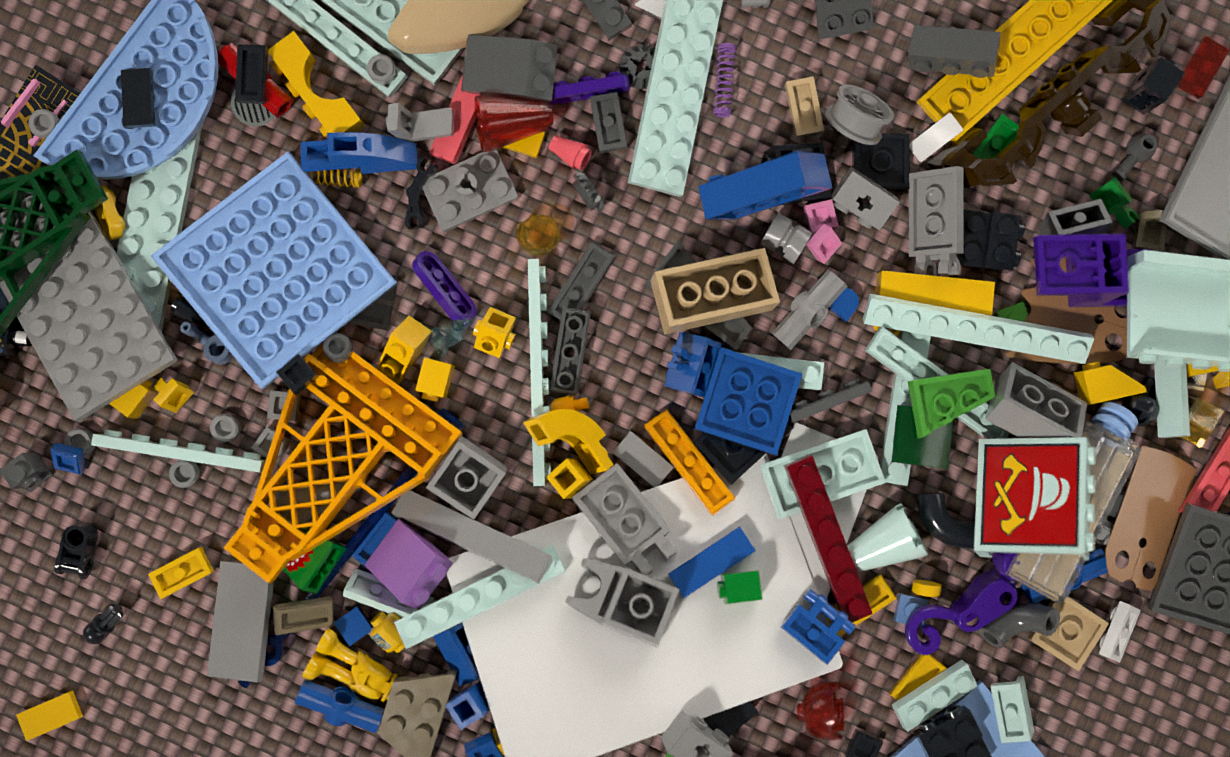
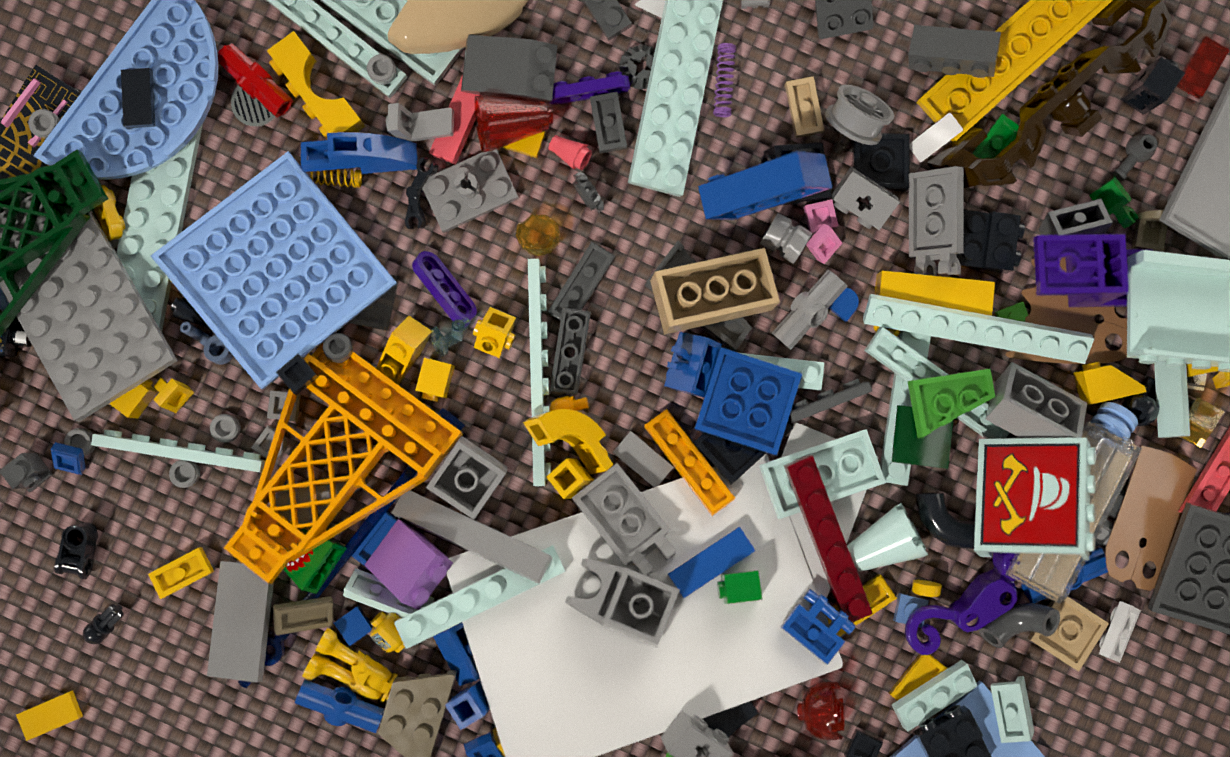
black tile [235,44,268,104] -> none

